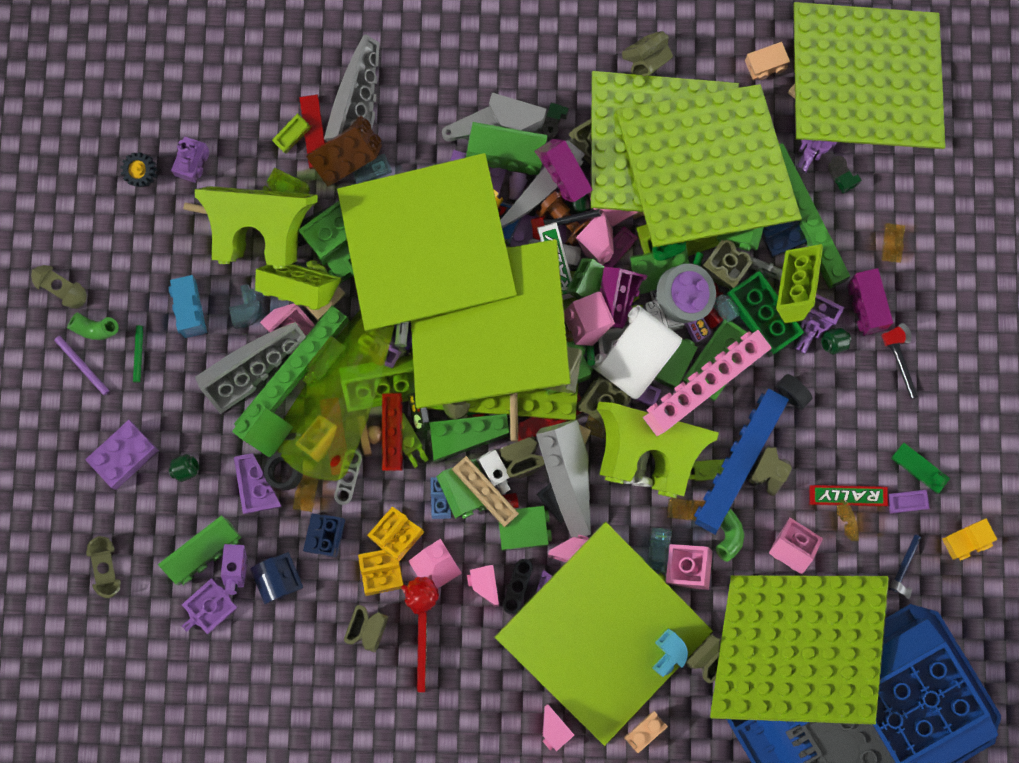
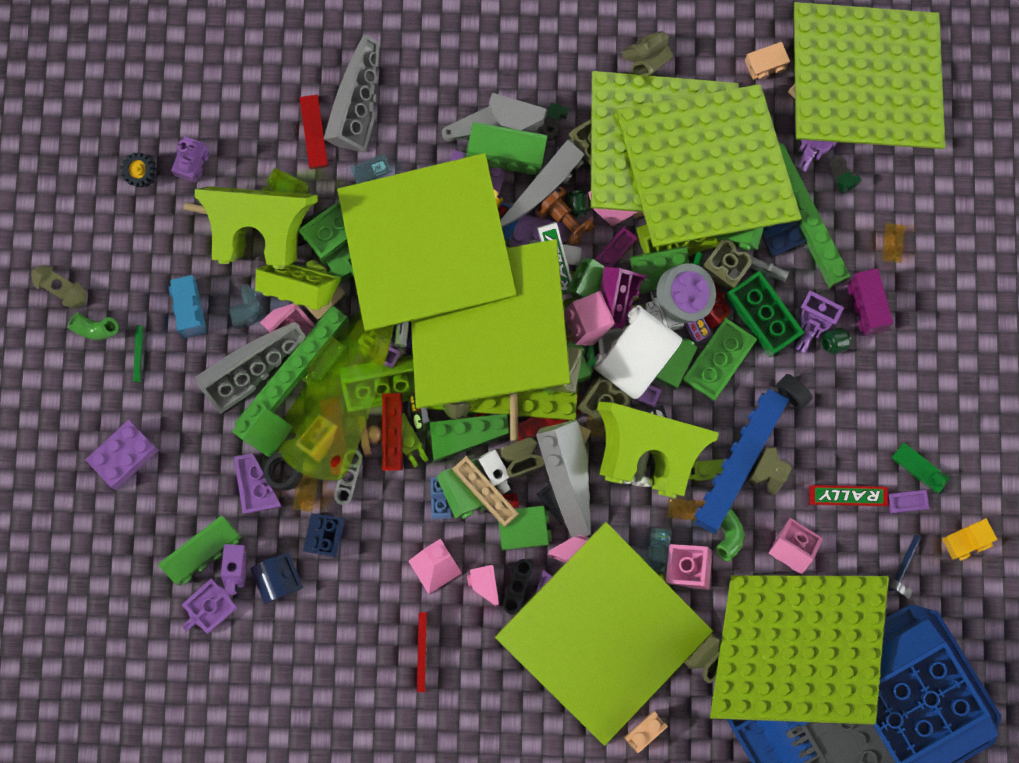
medium lavender bar [54,336,109,396] -> none
olive piece [86,536,121,599] -> none
dark green head [169,454,199,482] -> none
lime tile [272,113,312,154] -> none
reddish brown bracket [306,116,382,187] -> none
olive piece [344,605,389,653] -> none
yellow slope [358,550,403,596] -> none
yellow slope [367,506,424,561] -> none
red animal [401,576,439,614] -> none
lavender cone [509,172,528,200] -> none
black piece [531,209,602,240] -> none
magenta wedge [534,139,593,202] -> none
bright pink slope [543,704,574,751] -> none
bright pink slope [576,210,614,265] -> none
bright pink brick [643,330,771,436] -> none
green beam [652,241,686,261] -> none
medium azure brick [653,629,688,677] -> none
clear light blue brick [714,294,740,323] -> none
lime slope [776,244,823,323] -> none
clear yellow slope [837,500,859,541] -> none
piece [881,323,918,400] -> none

